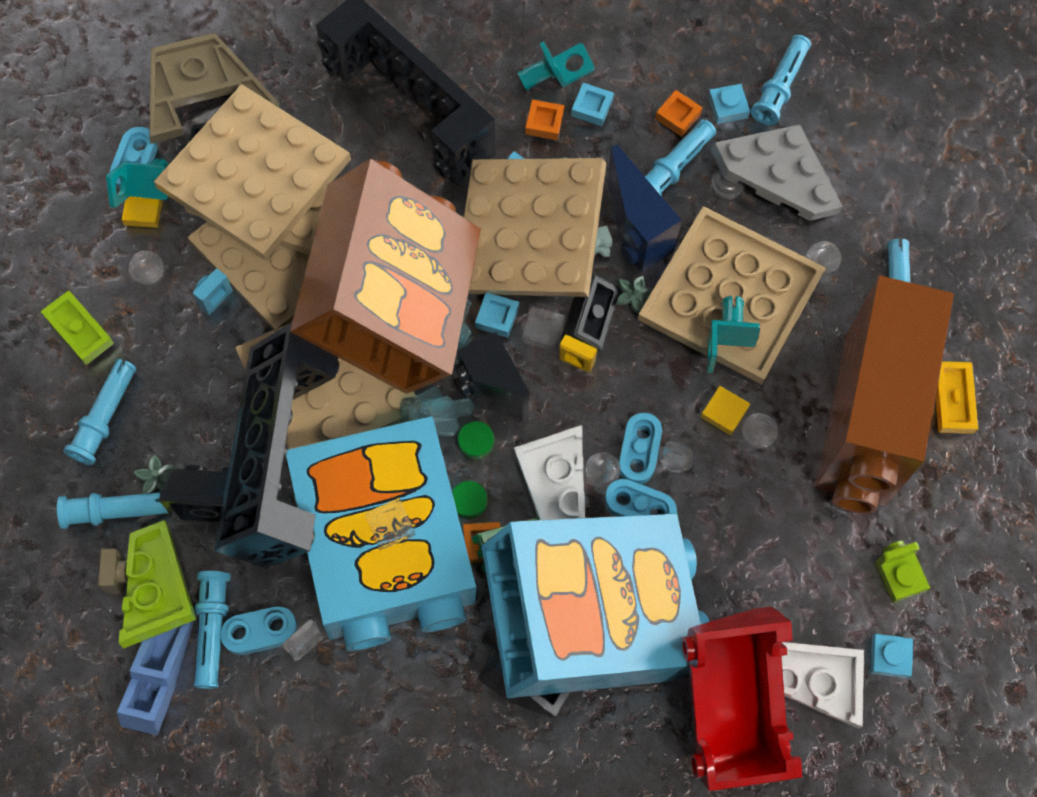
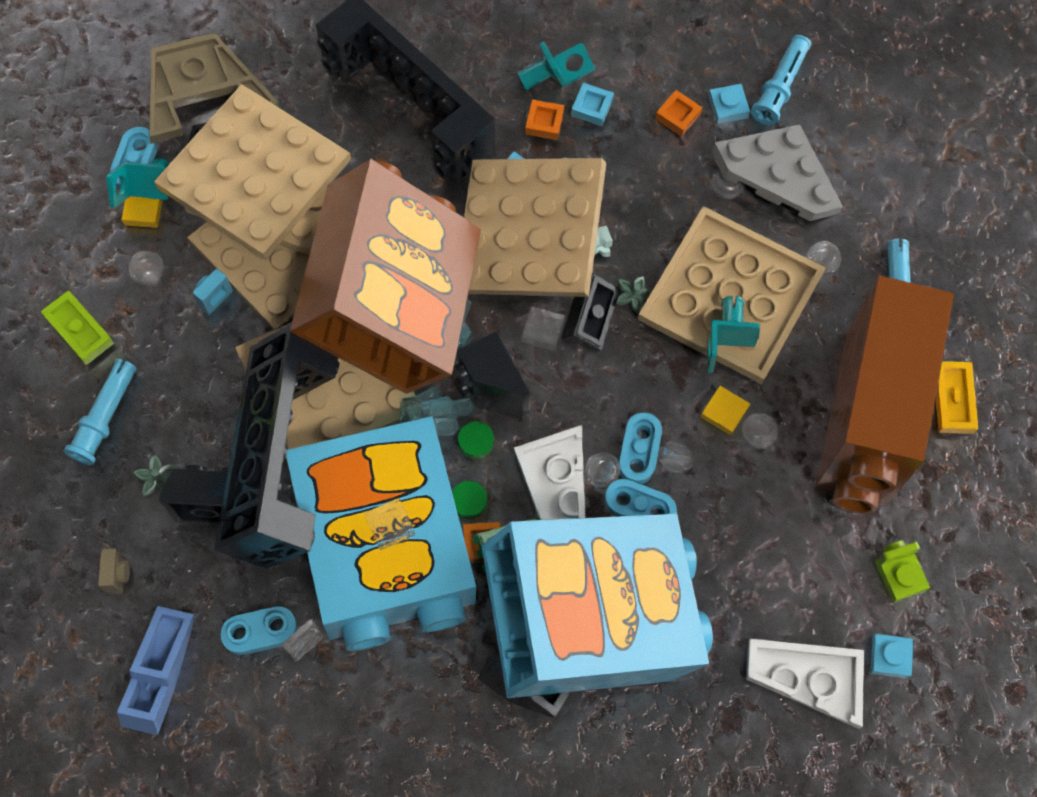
medium azure pin [57,492,168,529] -> none
lime wing [118,520,196,649] -> none
medium azure pin [193,571,231,689] -> none
medium azure plate [475,293,519,338] -> none
yellow tile [559,334,597,373] -> none
dark blue slope [607,144,681,272] -> none
medium azure pin [645,119,716,196] -> none
red windscreen [682,606,803,791] -> none

